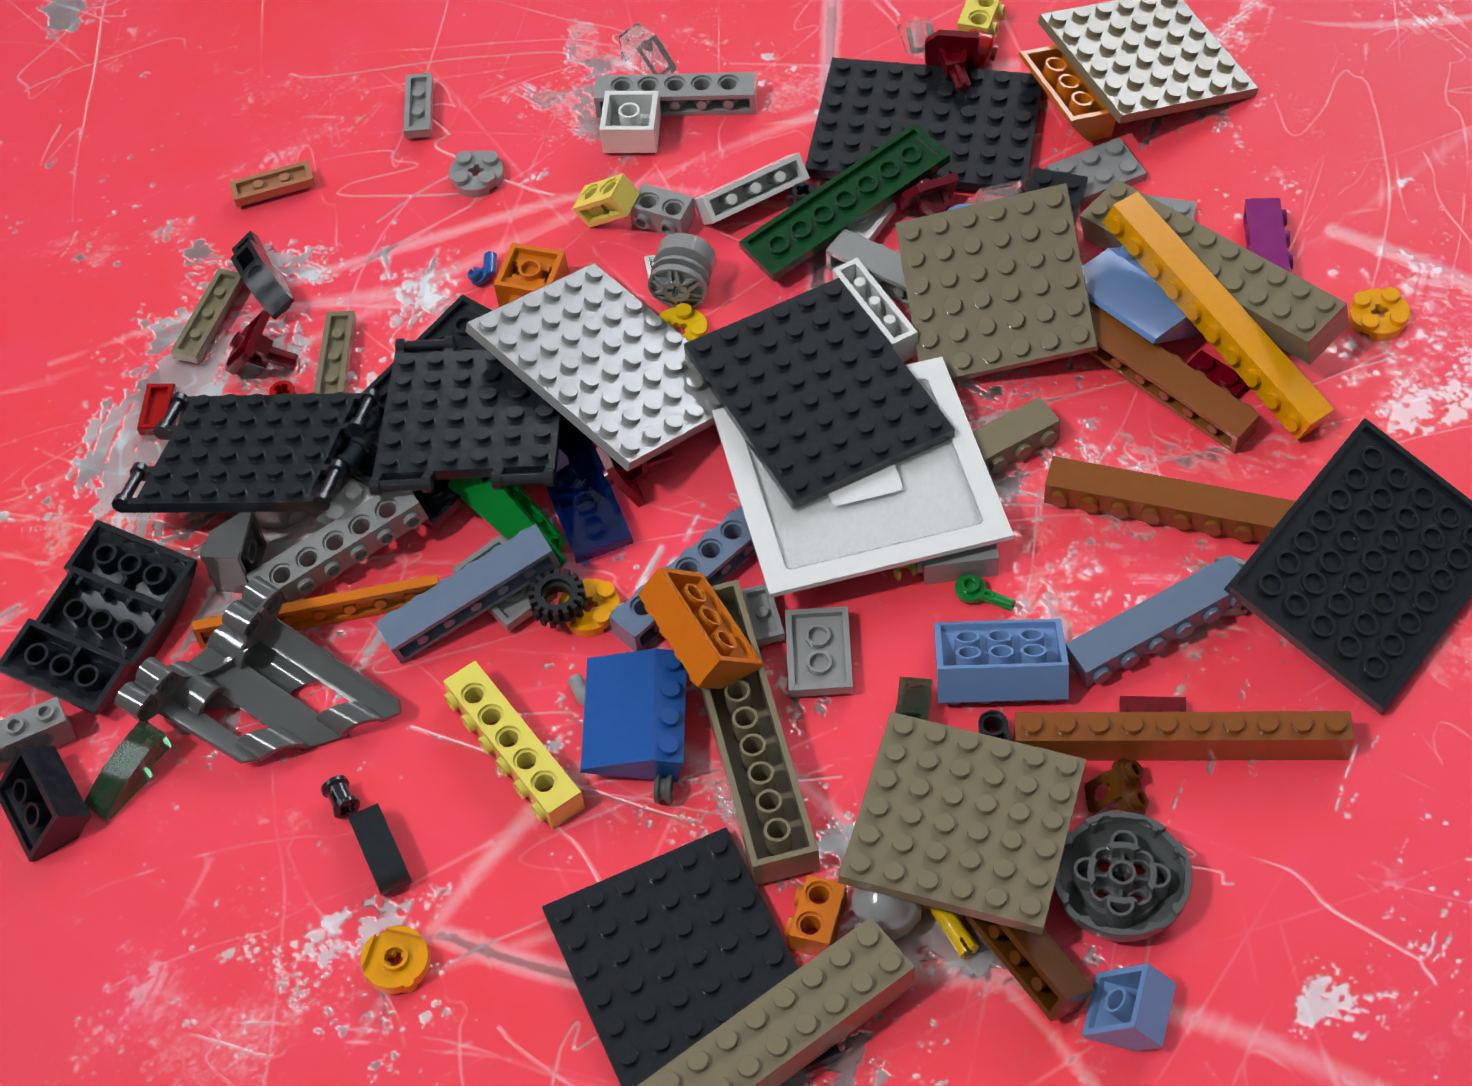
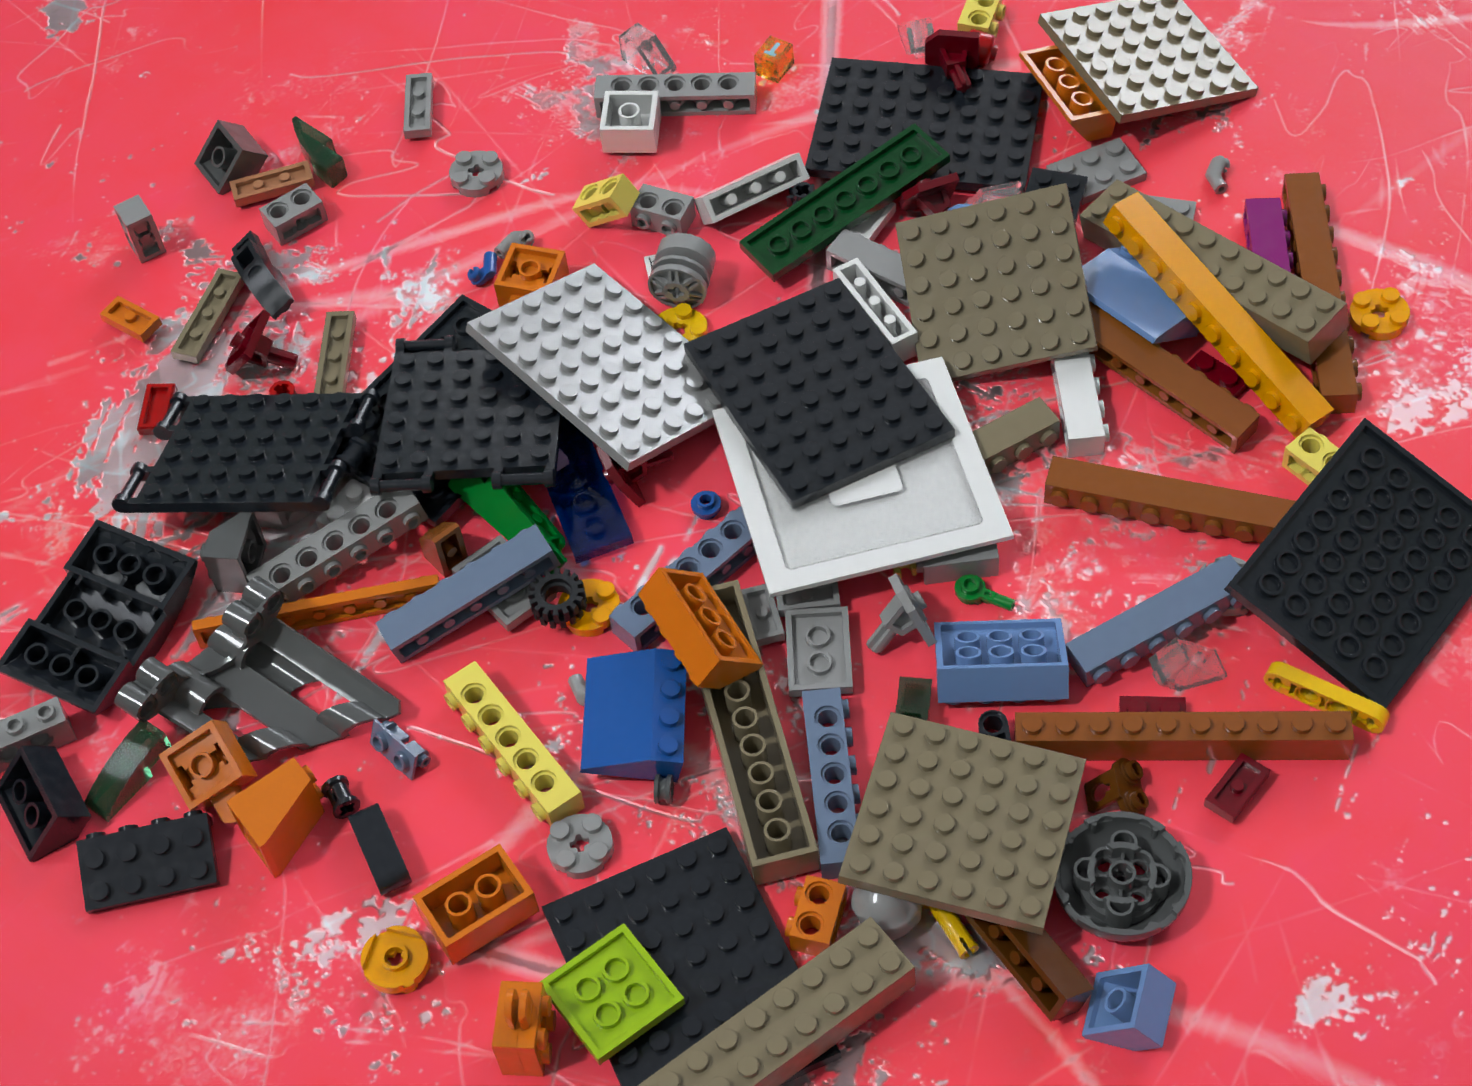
none -> black bracket [76,810,220,914]
none -> orange plate [100,296,162,343]
none -> brick [113,194,166,263]
none -> orange brick [158,720,258,823]
none -> dark grey slope [194,120,268,195]
none -> orange slope [226,757,325,878]
none -> light grey brick [259,183,328,246]
none -> slope [292,116,348,188]
none -> sand blue hinge [370,719,431,780]
none -> orange brick [412,843,540,965]
none -> dark orange slope [419,522,468,578]
none -> orange brick [491,981,557,1077]
none -> light grey arm [494,230,535,259]
none -> lime plate [540,923,685,1065]
none -> light grey plate [546,813,614,879]
none -> blue plate [691,491,721,520]
none -> brick [754,36,794,83]
none -> light grey plate [776,582,841,617]
none -> sand blue brick [802,687,861,880]
none -> light grey piece [866,574,937,653]
none -> white brick [1050,352,1110,458]
none -> clear slope [1148,637,1228,691]
none -> dark red plate [1204,753,1270,823]
none -> light grey arm [1205,155,1230,194]
none -> yellow beam [1263,661,1390,733]
none -> dark orange brick [1282,172,1362,414]
none -> light yellow brick [1282,427,1339,486]

